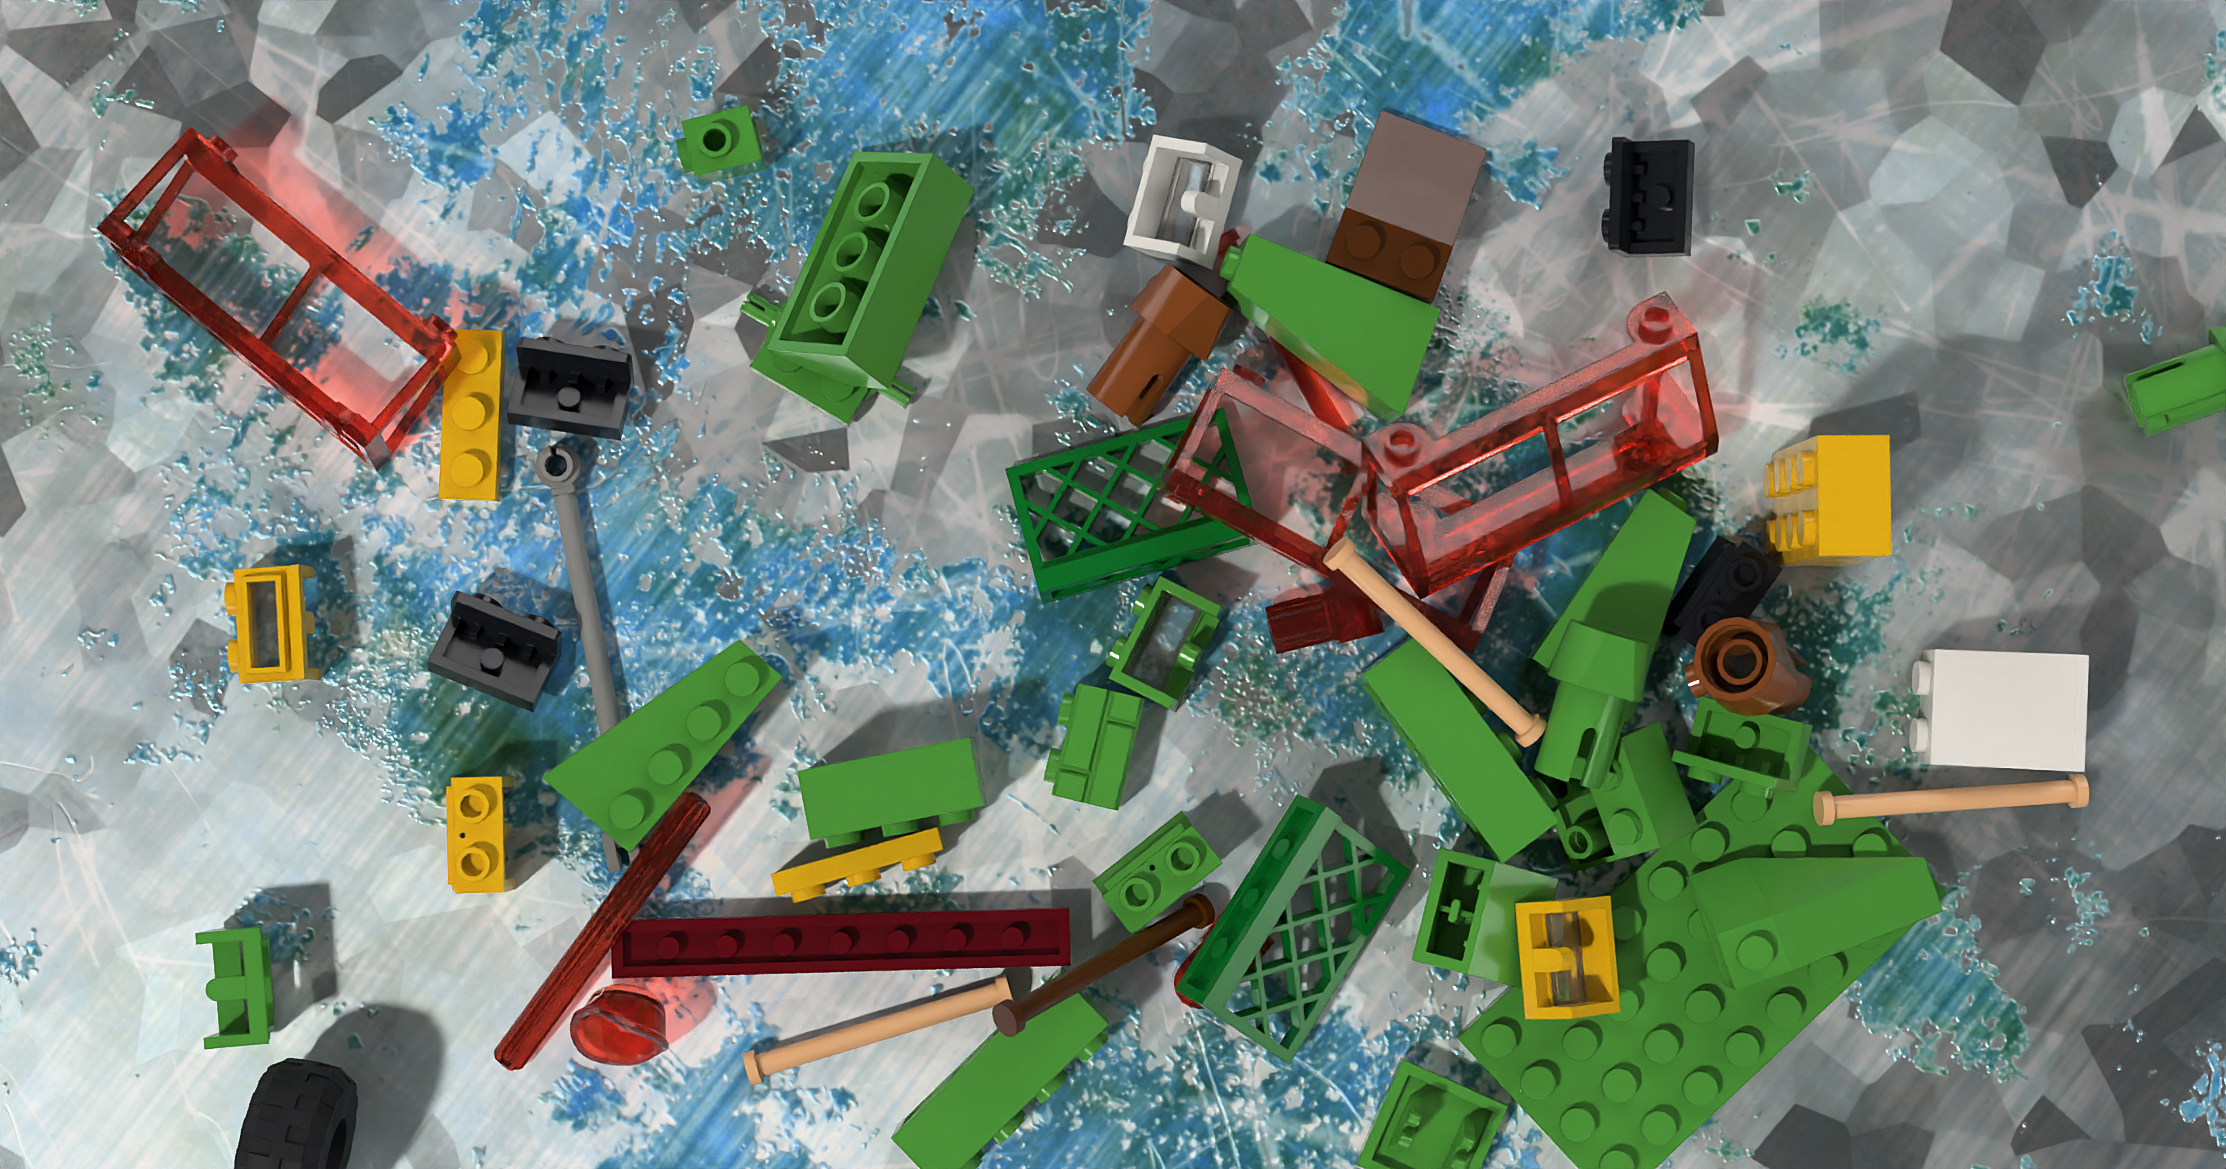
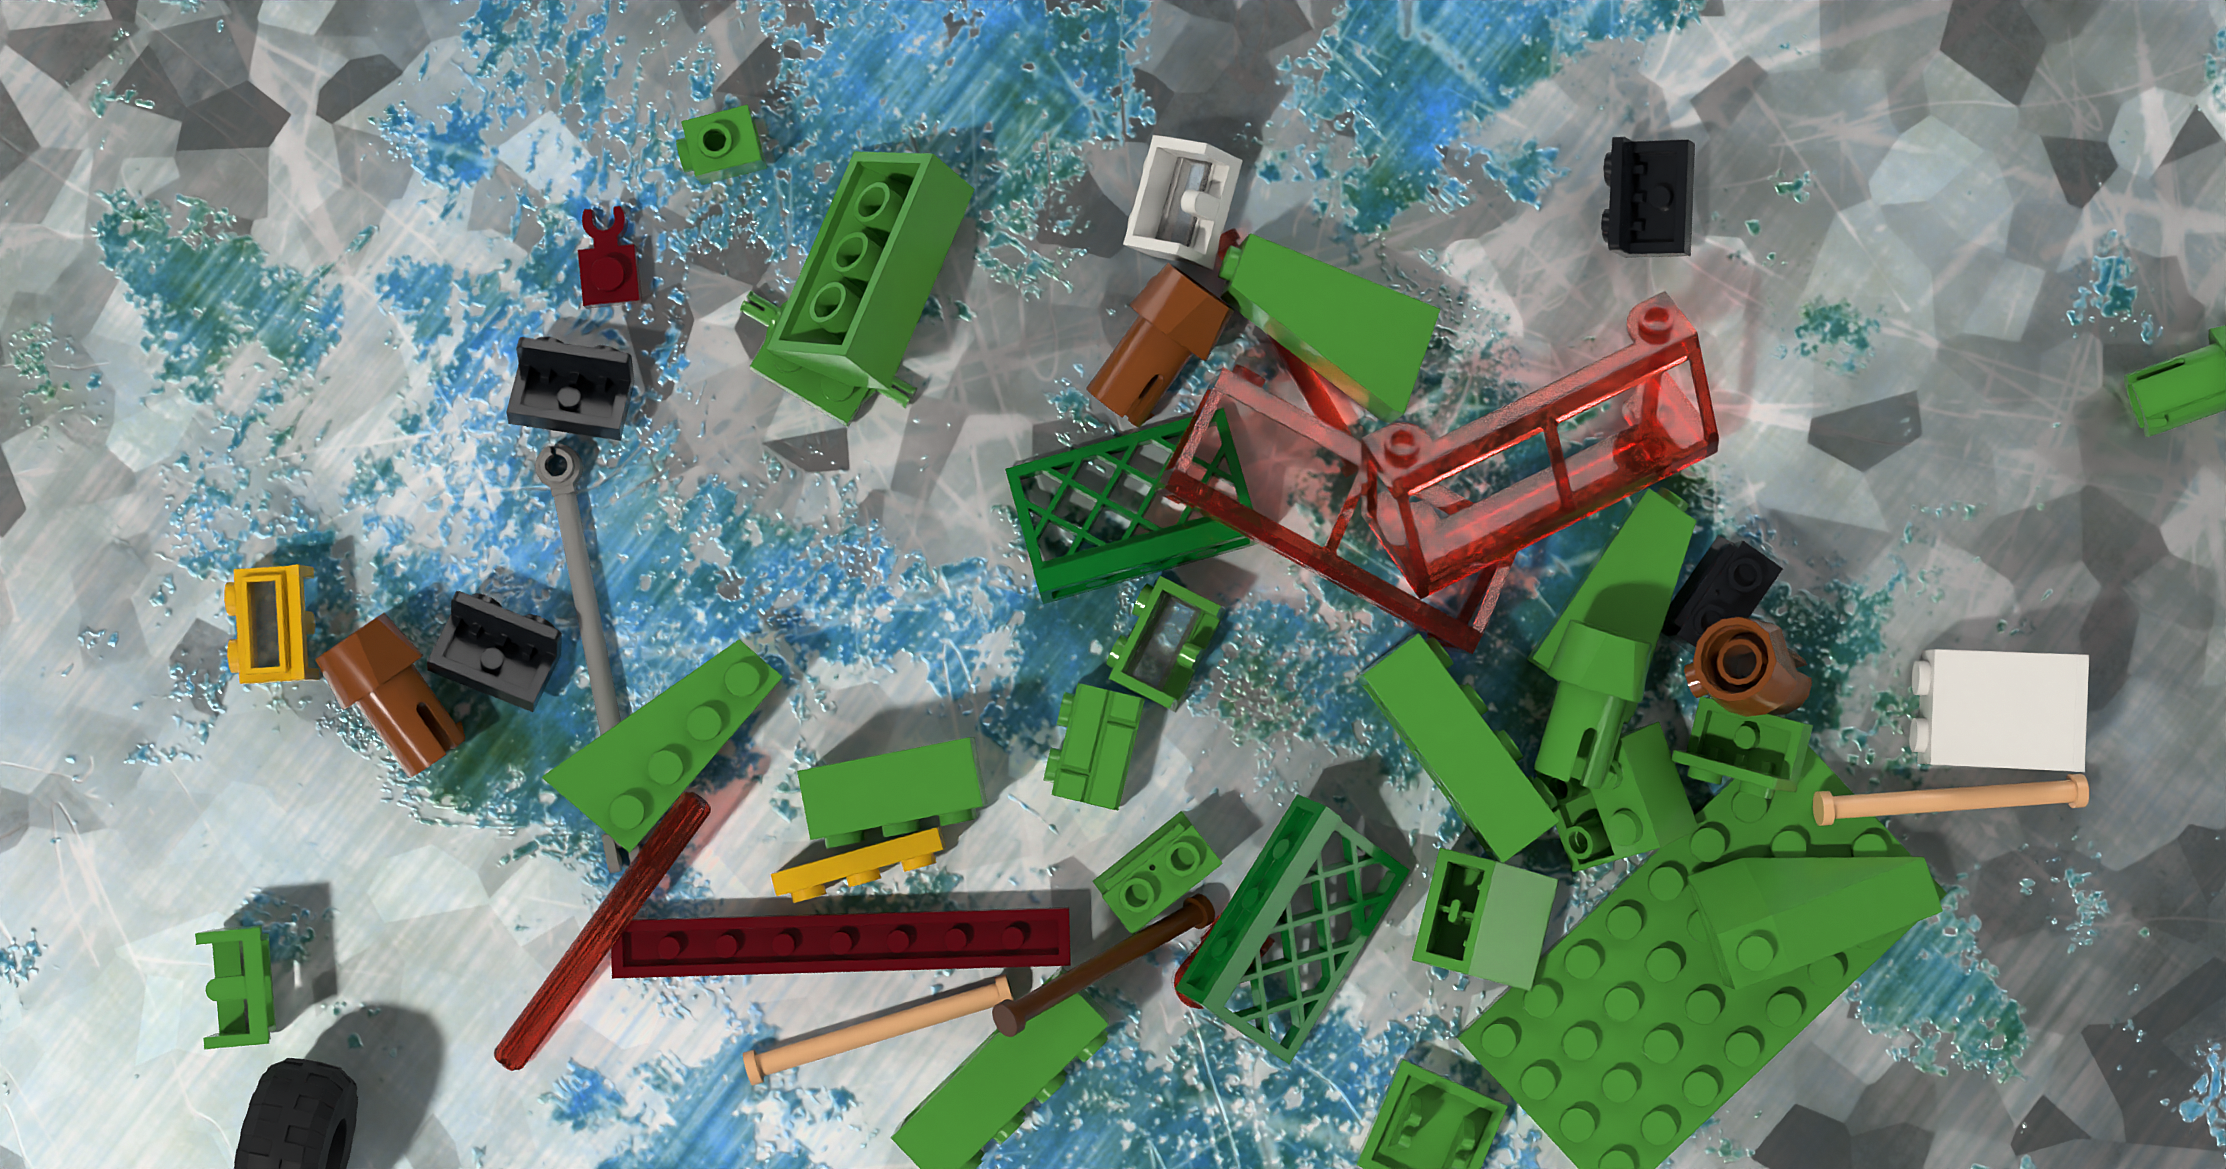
clear red windscreen [96,126,462,472] -> none
yellow plate [439,329,506,502] -> none
yellow window [446,776,516,894] -> none
clear red helmet [570,984,669,1066] -> none
clear red piece [1264,581,1385,655] -> none
light nougat bar [1323,536,1547,748] -> none
reddish brown slope [1324,110,1487,305] -> none
yellow window [1515,896,1621,1019] -> none
yellow brick [1763,435,1892,567] -> none
none -> dark orange piece [315,612,466,778]
none -> dark red plate [578,206,643,309]

